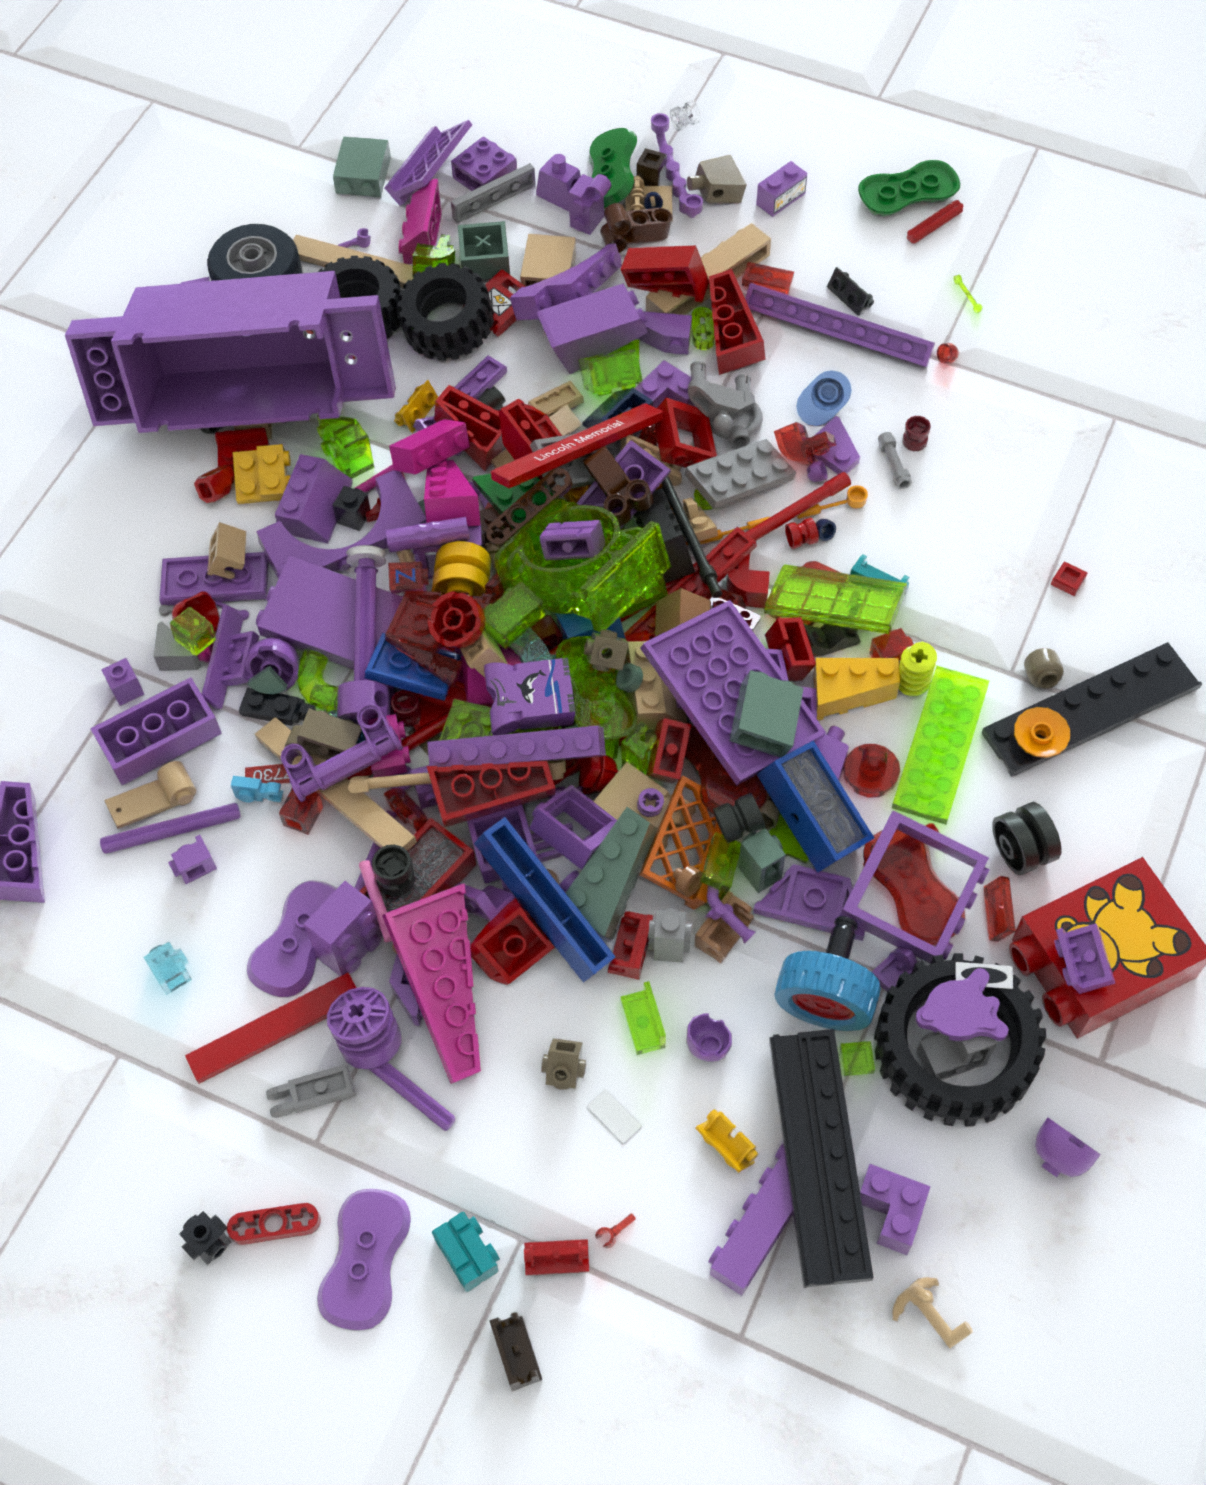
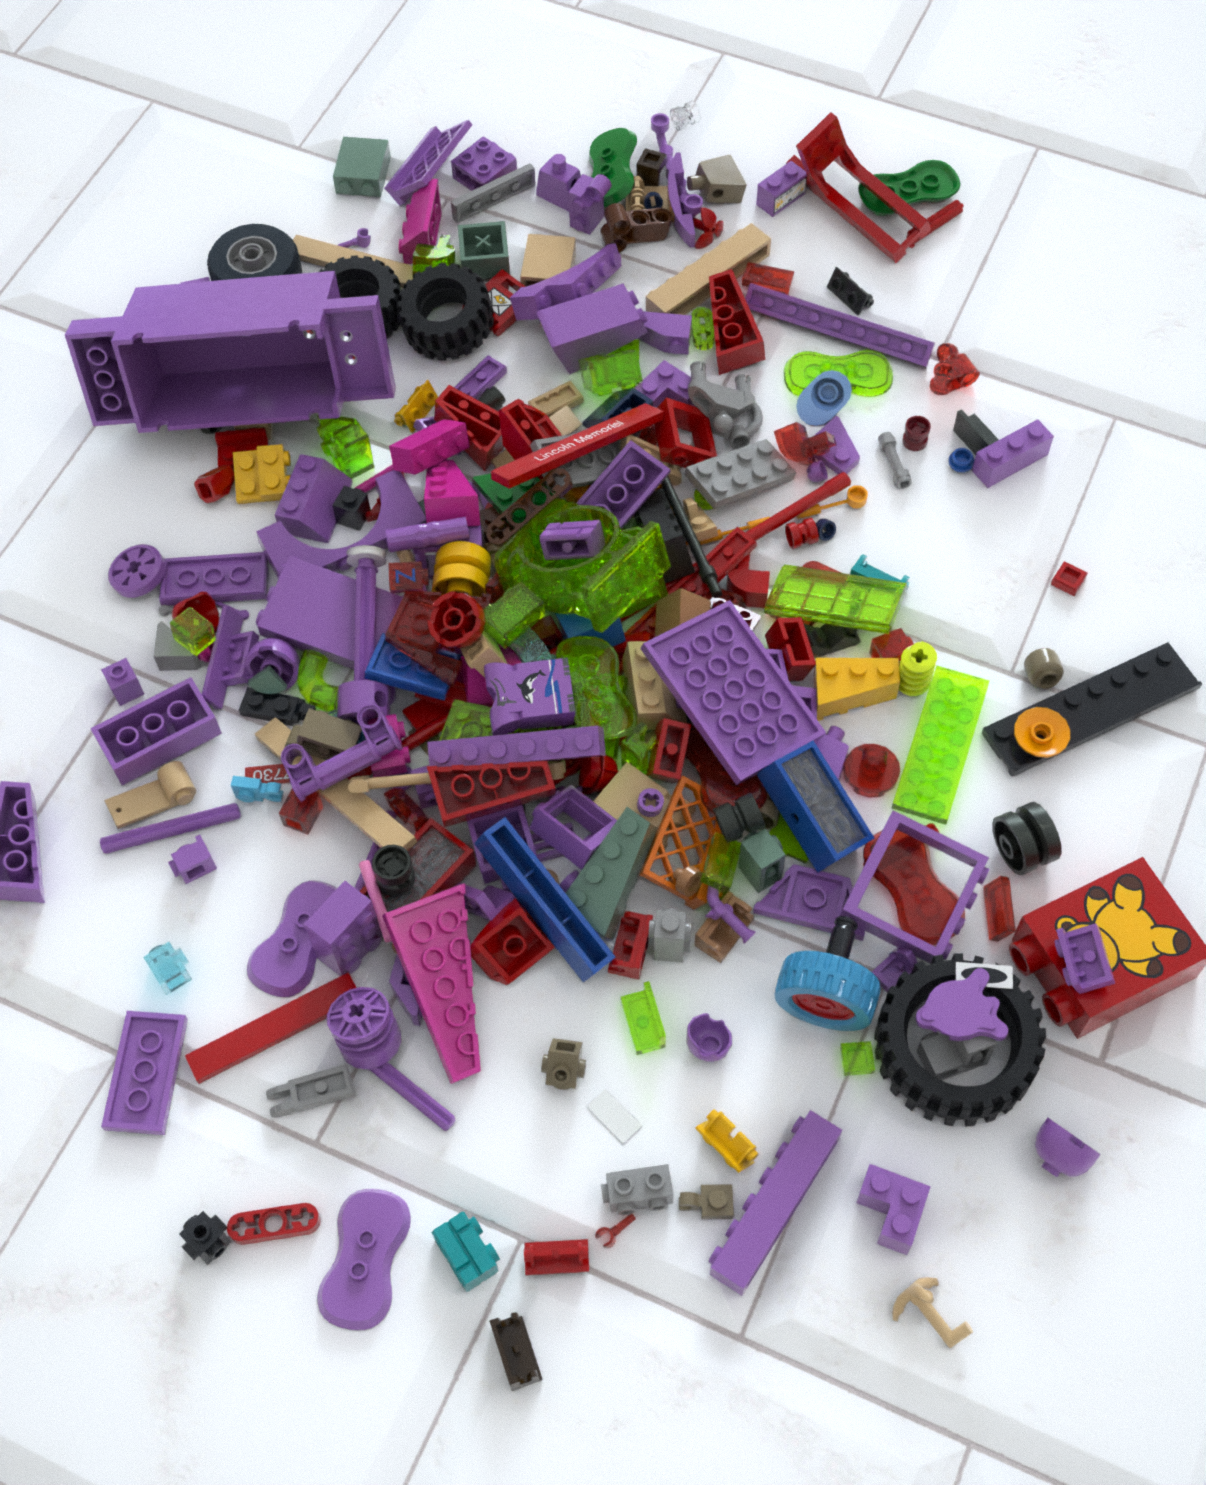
tan hinge [207,522,246,579] -> none
dark red wheel [391,690,422,727] -> none
reddish brown piece [583,446,653,526] -> none
dark tan brick [584,629,629,672] -> none
sand green tile [616,663,643,693] -> none
red wedge [620,245,709,303] -> none
sand green brick [729,670,804,758] -> none
black plate [769,1029,874,1288] -> none
clear neon green hinge [953,274,983,313] -> none
none -> medium lavender plate [101,1010,188,1135]
none -> medium lavender wheel [108,544,166,598]
none -> light grey brick [601,1164,673,1215]
none -> medium lavender slope [667,152,695,247]
none -> dark tan plate [678,1184,734,1219]
none -> red plant [693,207,724,249]
none -> clear neon green plate [783,350,893,397]
none -> red piece [786,112,931,263]
none -> clear red piece [929,353,980,395]
none -> blue plate [948,448,975,472]
none -> pearl dark grey panel [953,409,999,455]
none -> medium lavender brick [972,419,1054,488]

